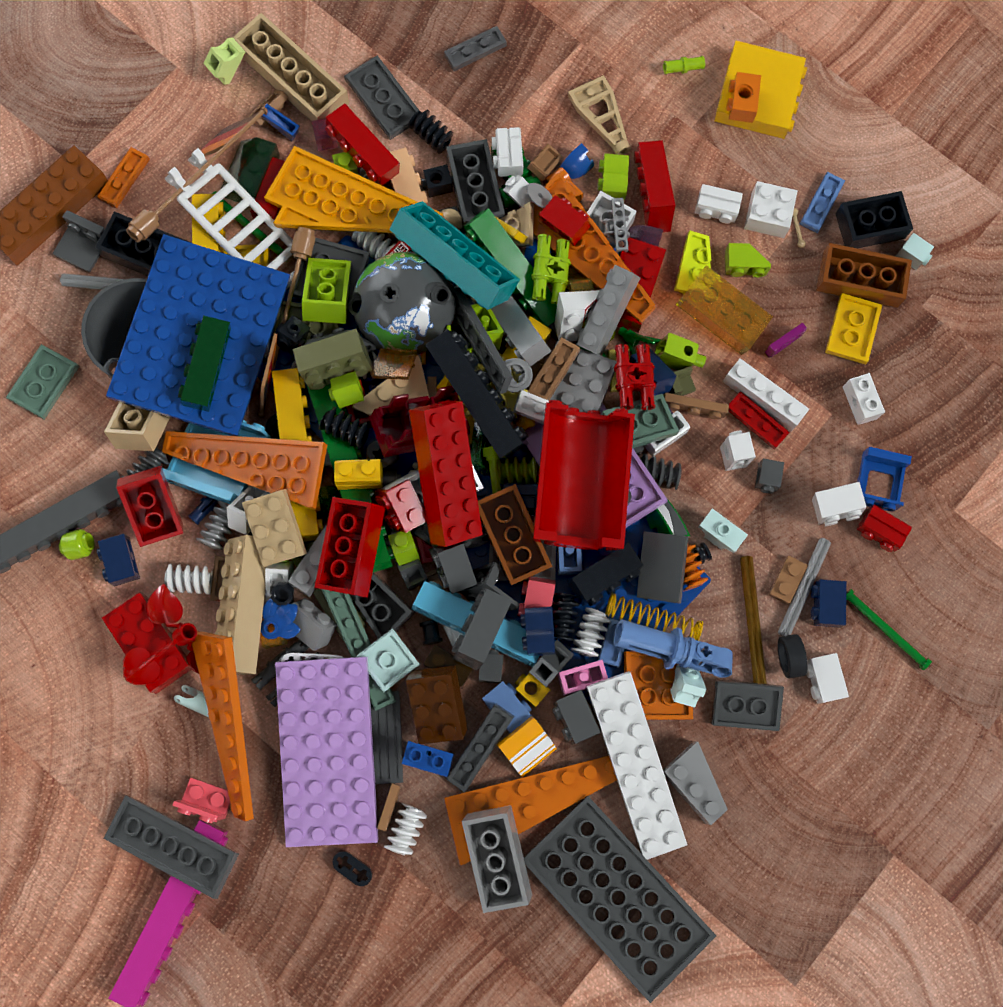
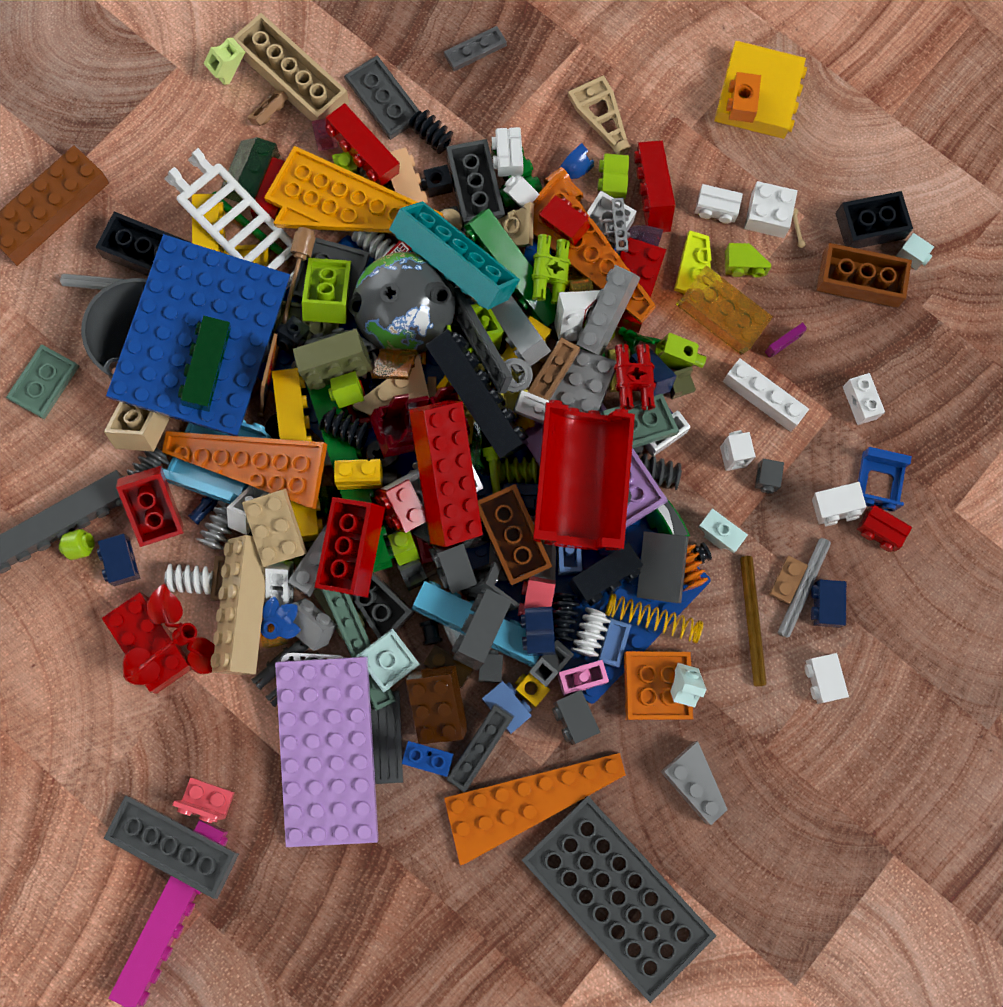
dark grey bracket [53,210,105,272] -> none
orange tile [97,147,150,209] -> none
medium nougat flag [126,107,268,242] -> none
light aqua piece [174,685,209,717] -> none
orange wing [192,631,254,822] -> none
blue piece [261,104,300,142] -> none
black tile [271,582,294,605] -> none
black beam [333,851,373,886] -> none
medium nougat tile [377,783,401,831] -> none
white piece [384,803,427,855] -> none
light grey brick [462,805,532,913] -> none
yellow tile [496,217,528,243] -> none
light orange slope [497,716,557,777] -> none
medium nougat tile [527,144,563,182] -> none
light grey piece [527,183,553,208] -> none
white plate [586,671,687,860] -> none
medium blue piece [613,619,733,678] -> none
lime pin [663,56,705,74] -> none
medium nougat plate [664,393,729,420] -> none
dark grey tile [711,680,784,731] -> none
red plate [728,391,790,450] -> none
black tyre [777,634,808,679] -> none
medium blue tile [800,172,845,233] -> none
yellow plate [825,293,882,365] -> none
green bar [846,589,932,671] -> none

